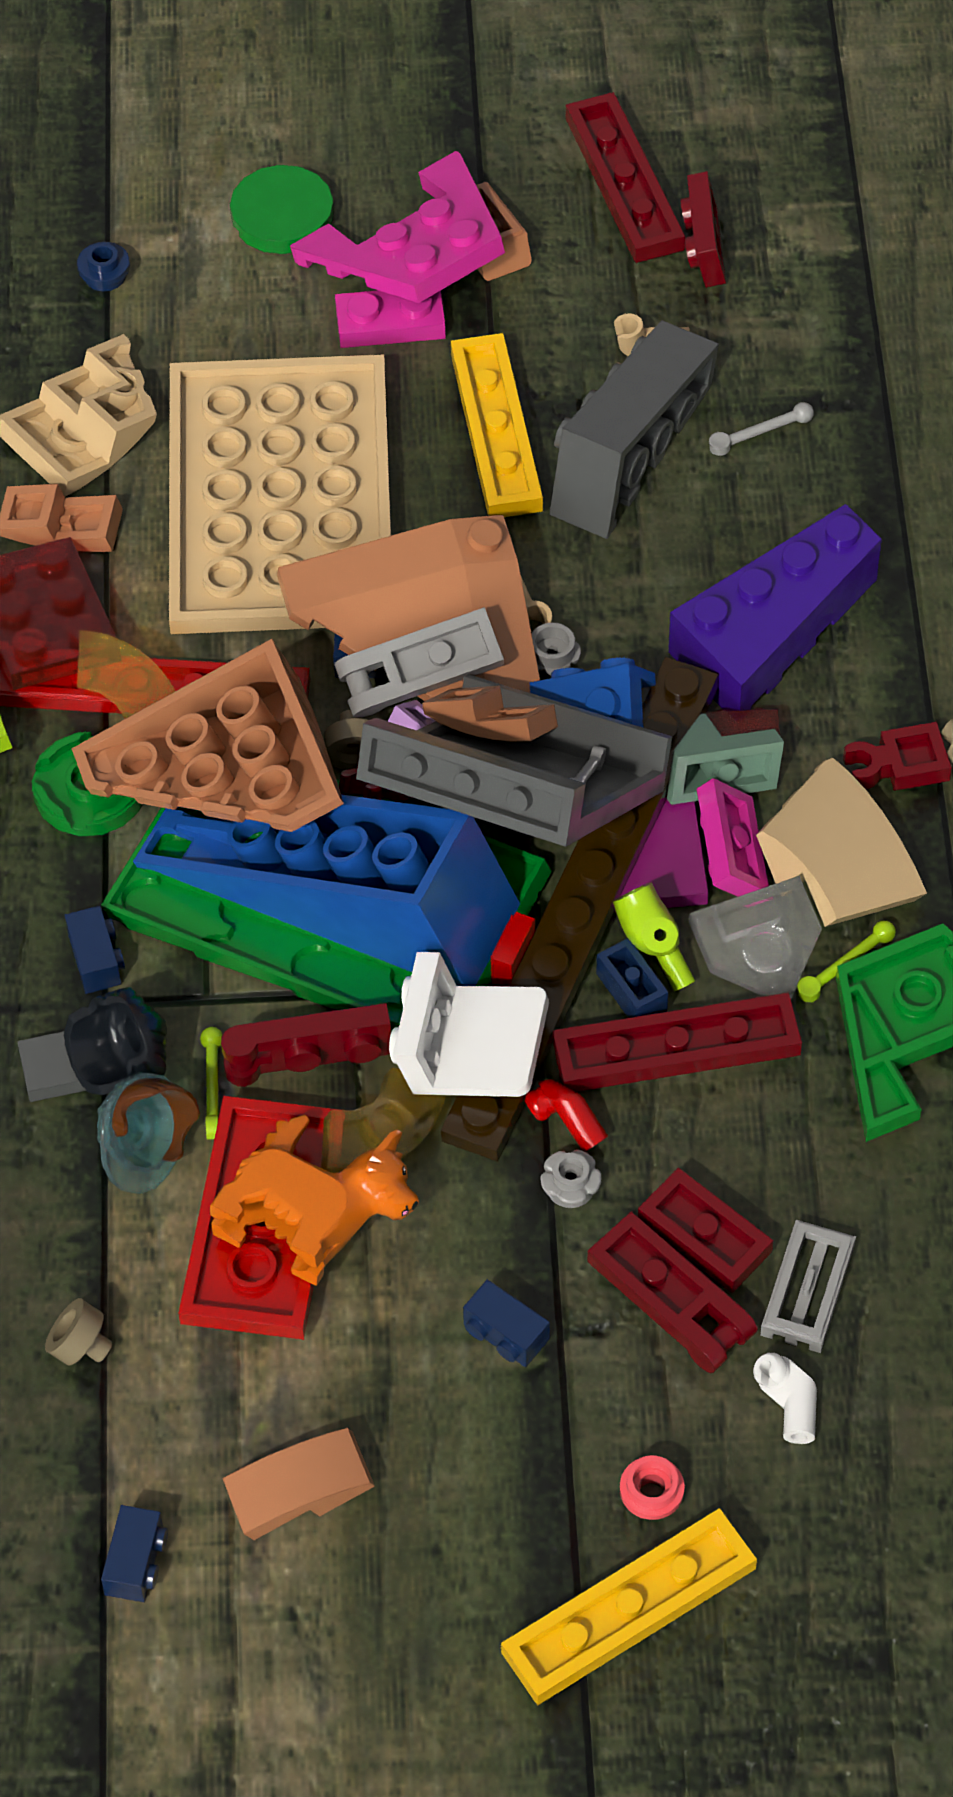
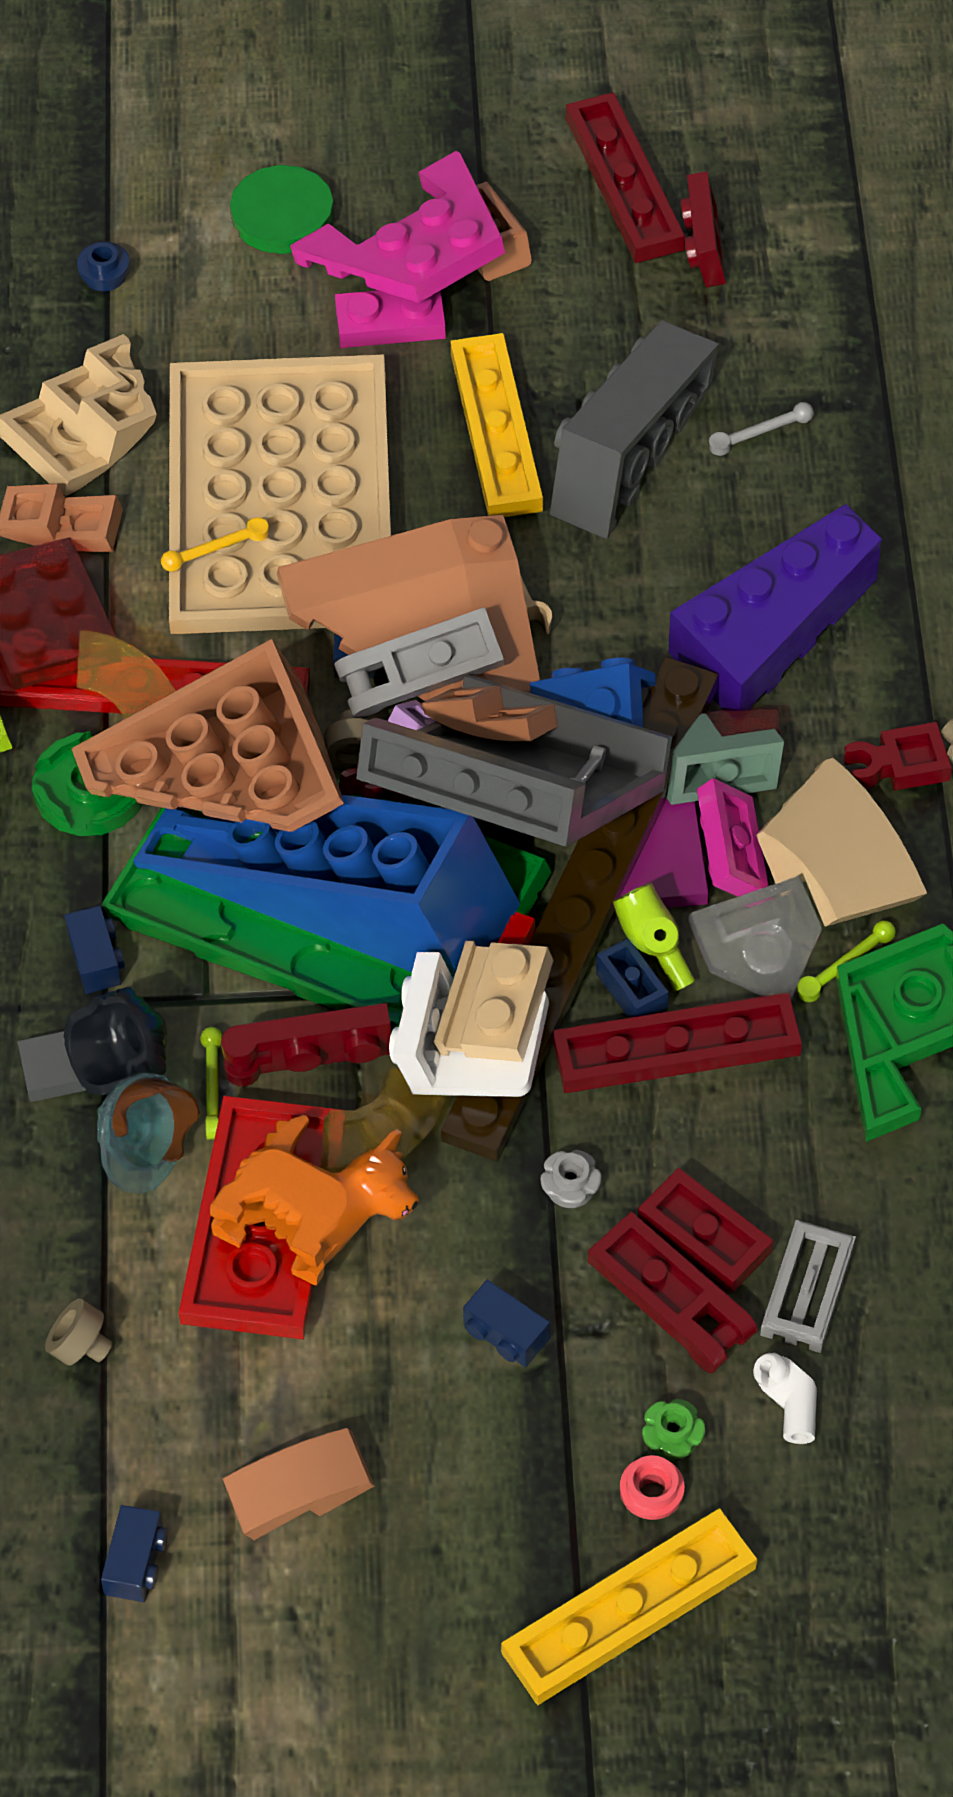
red arm [525,1079,608,1152] -> none
light grey plate [532,623,581,675] -> none
tan hand [614,313,690,356] -> none
none -> yellow hinge [161,517,269,572]
none -> tan plate [434,941,553,1062]
none -> bright green plate [642,1399,705,1460]

